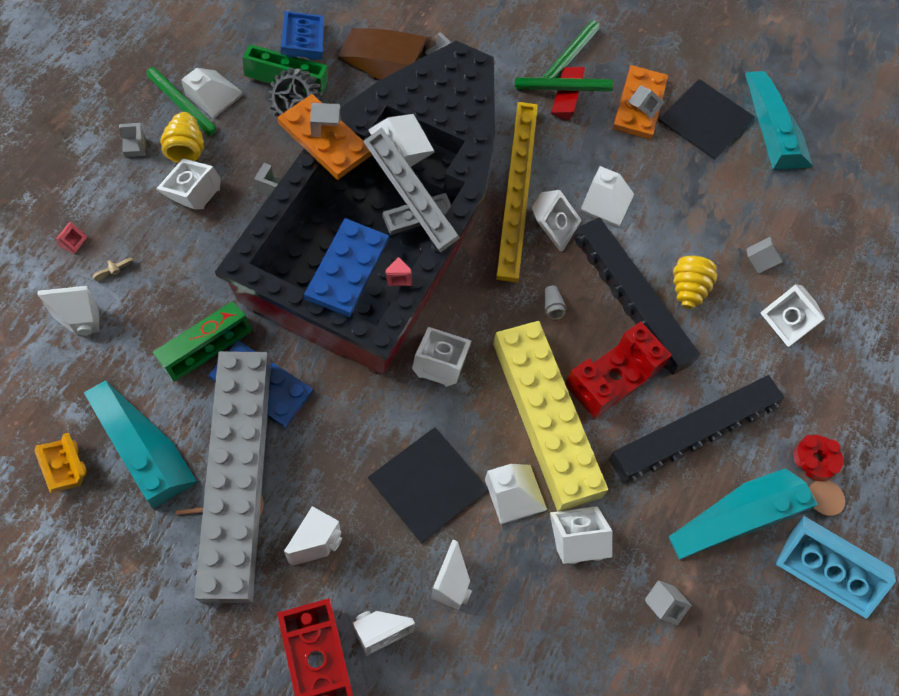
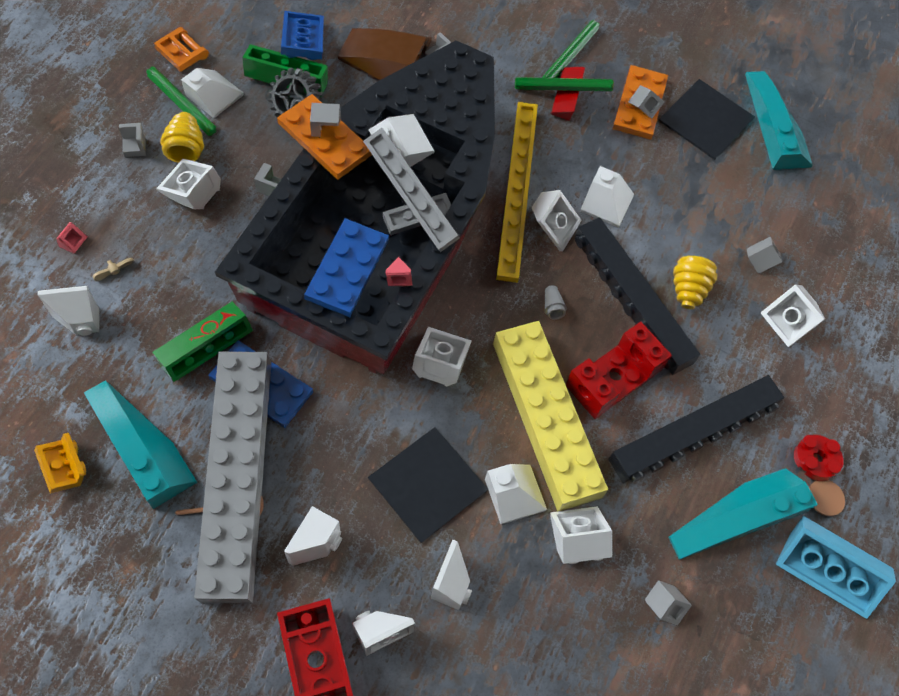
none -> orange plate [154,27,209,72]

